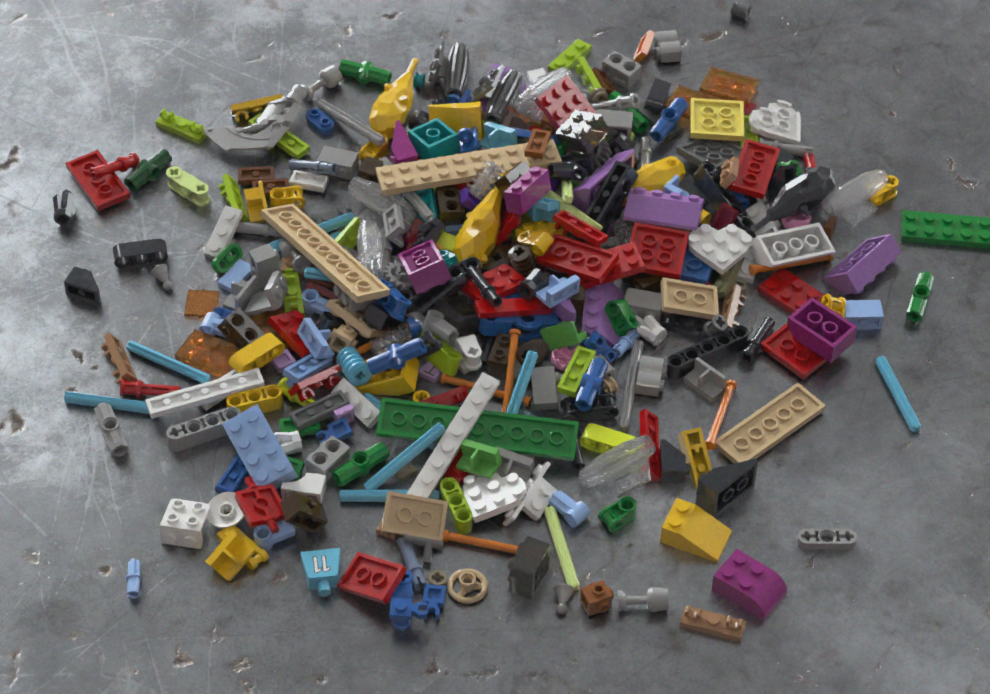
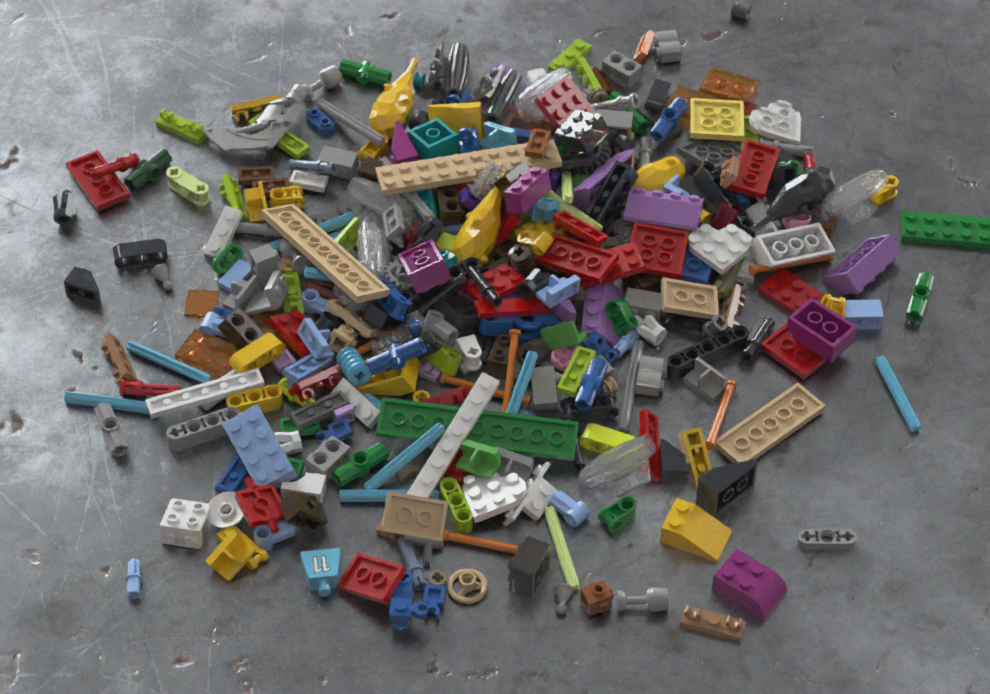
black piece [547,161,586,183] -> none

